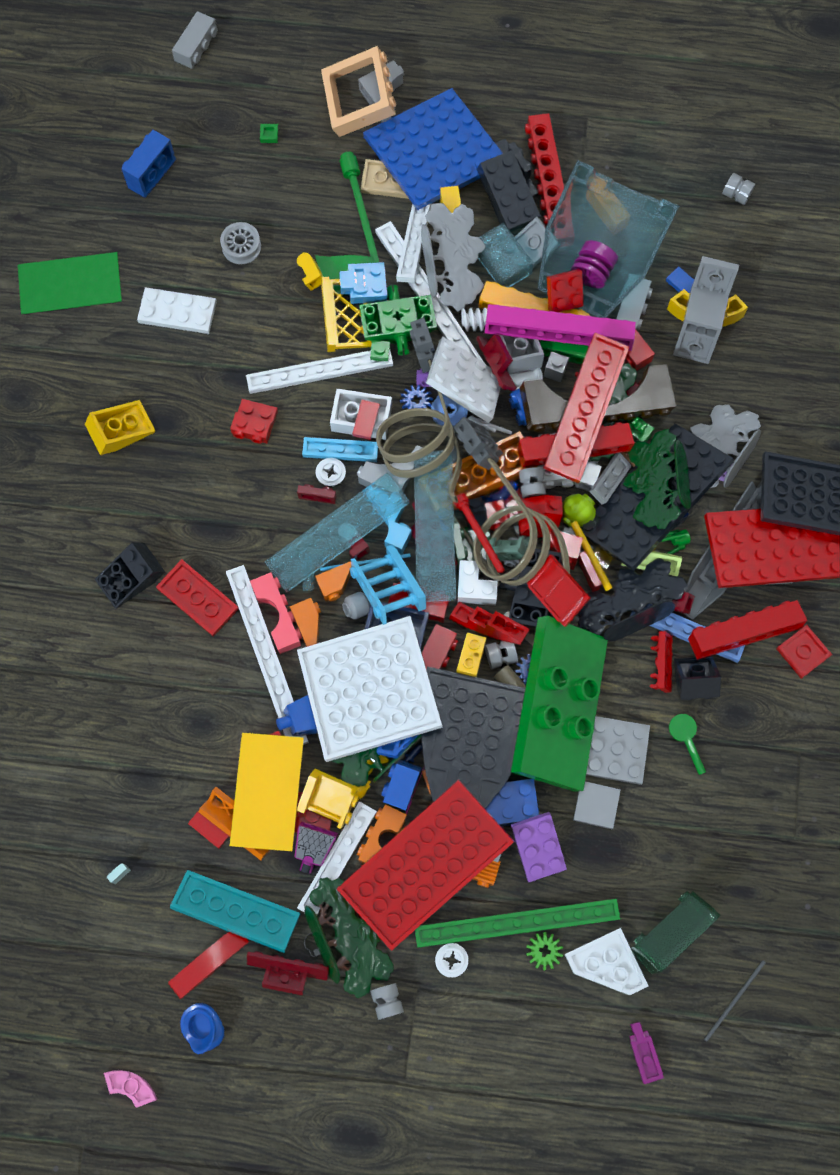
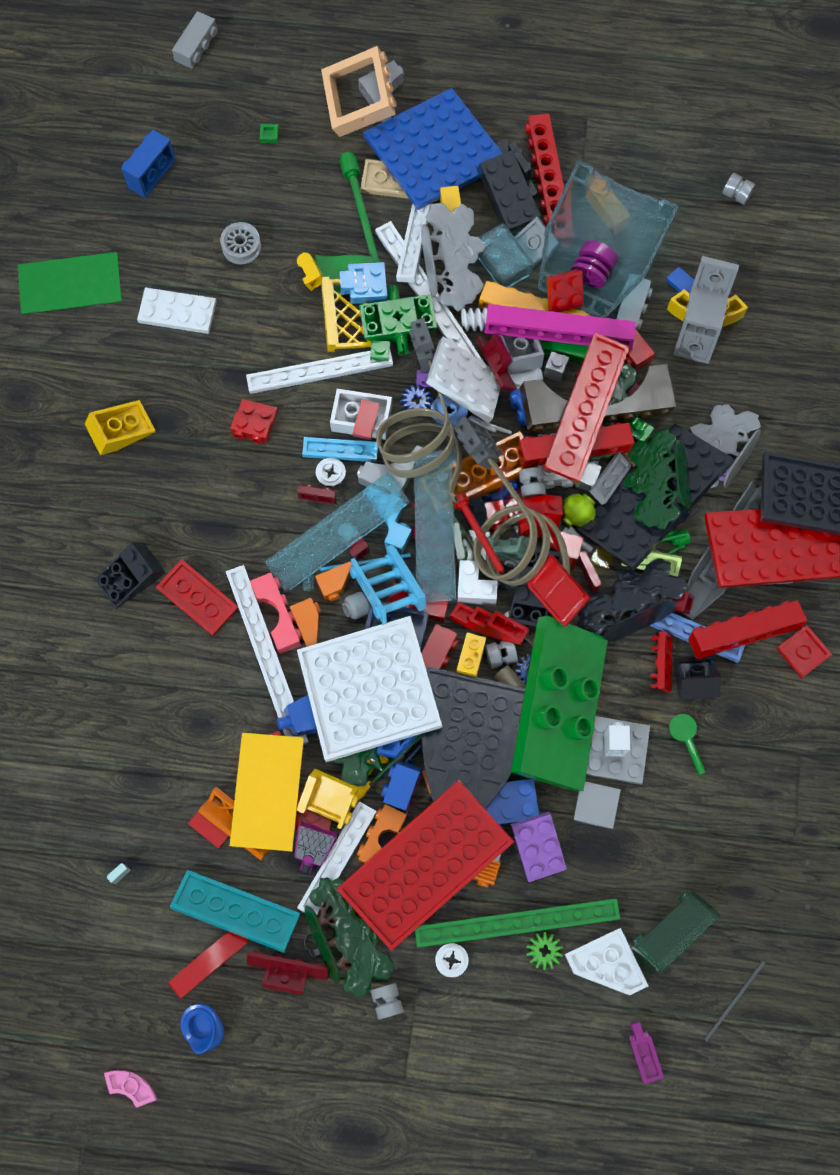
yellow bar [570,521,612,591] -> none
none -> white brick [604,722,630,757]

